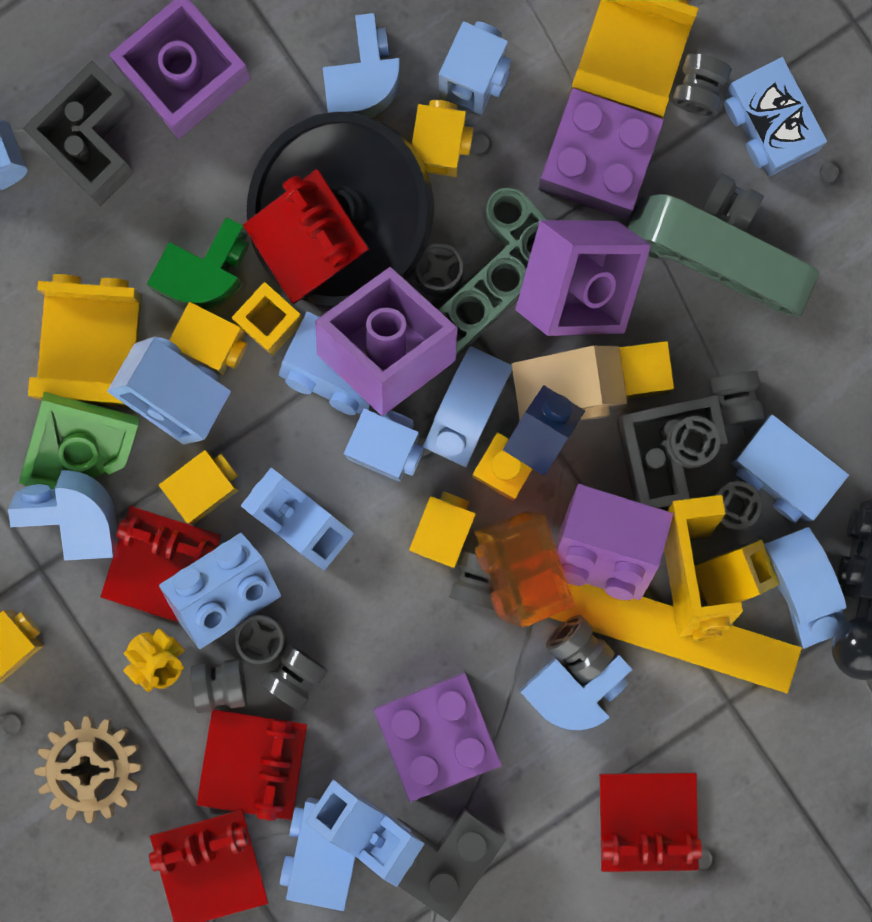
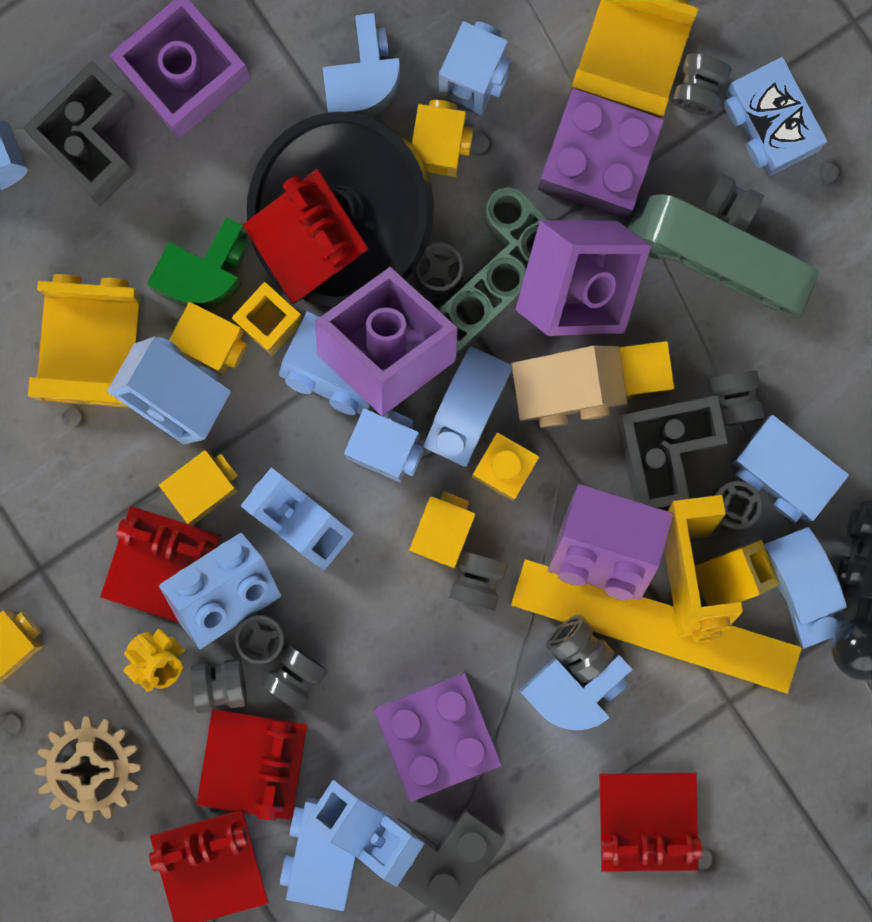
light blue brick [8,470,119,561] -> none
bright green plate [19,392,139,489] -> none
clear orange brick [475,511,575,628] -> none
dark blue brick [503,385,585,476] -> none
dark grey wheel [665,416,721,469] -> none

